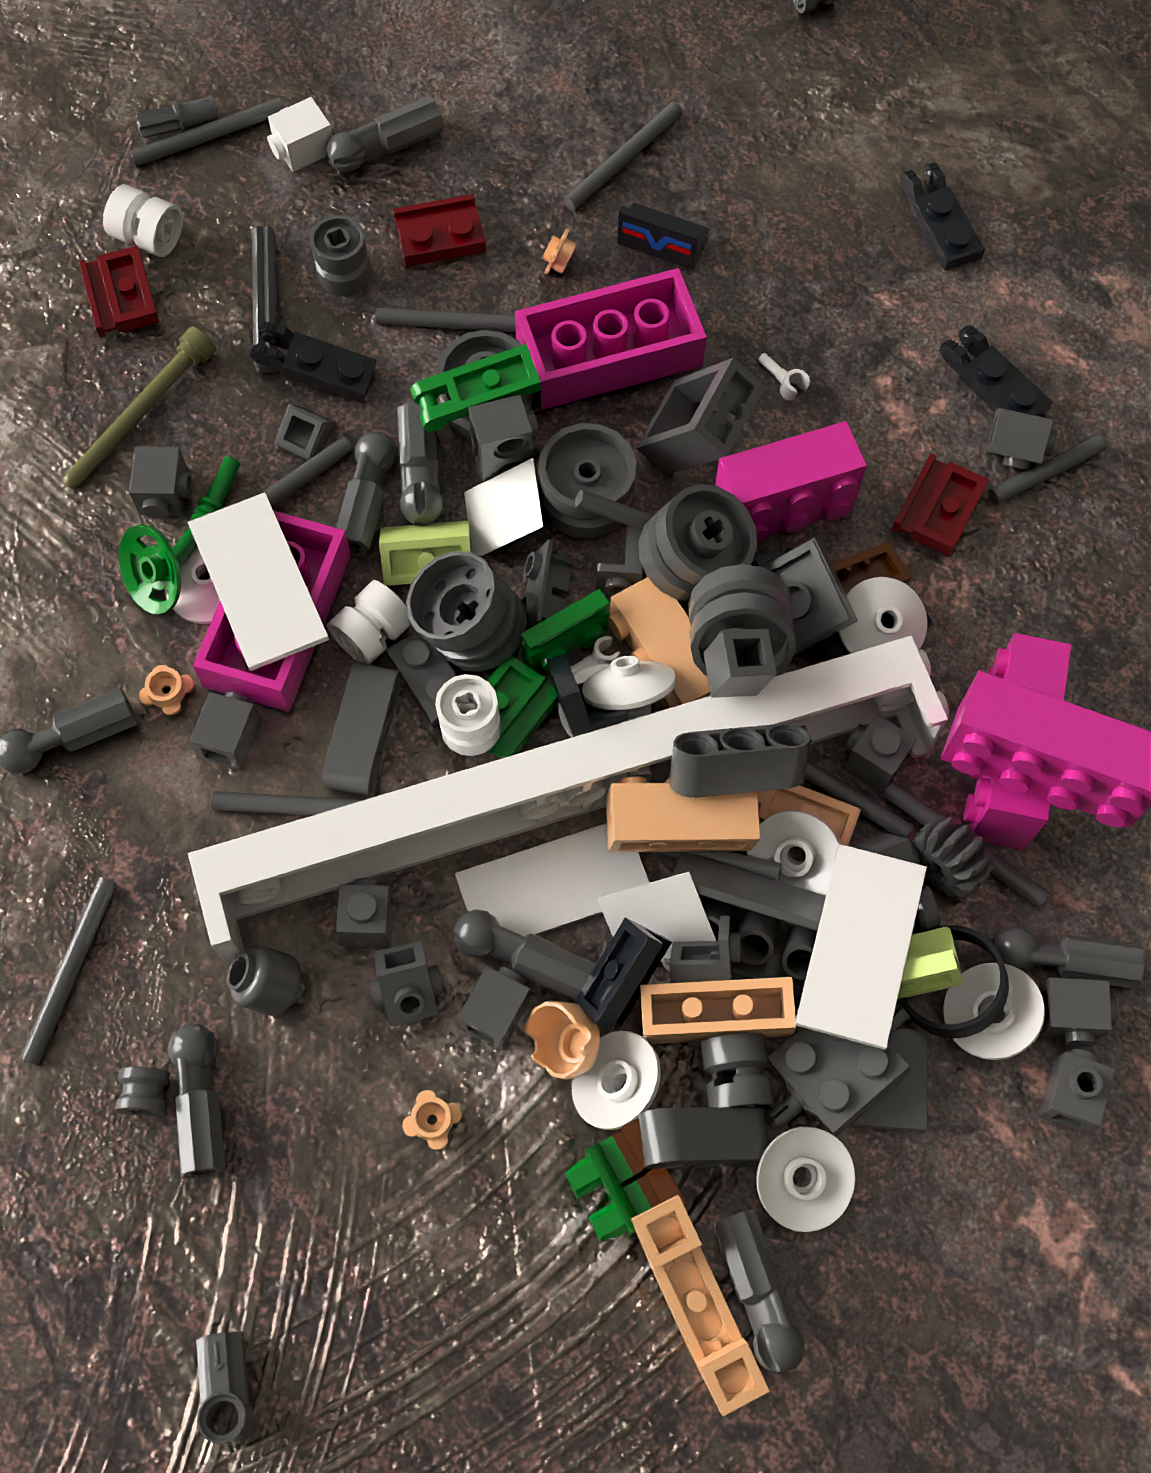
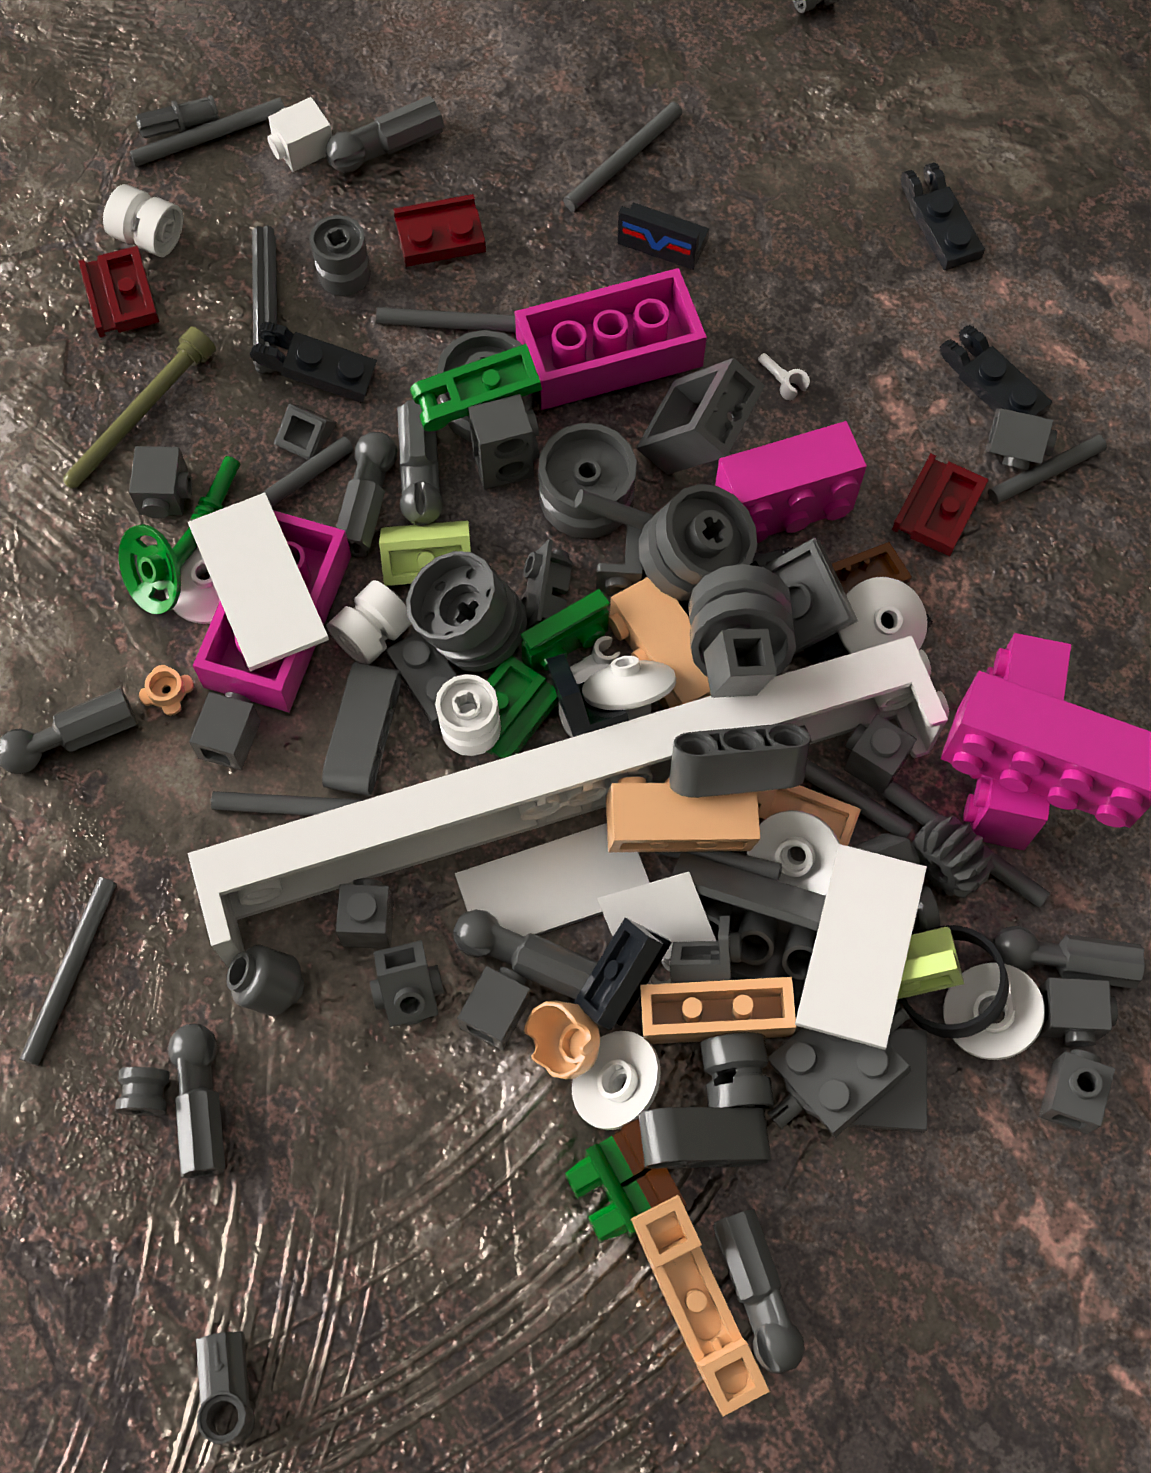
light nougat plate [403,1090,462,1150] -> none
white sticker [464,458,543,557] -> none
light nougat plate [542,228,577,275] -> none
white dish [757,1127,855,1232] -> none

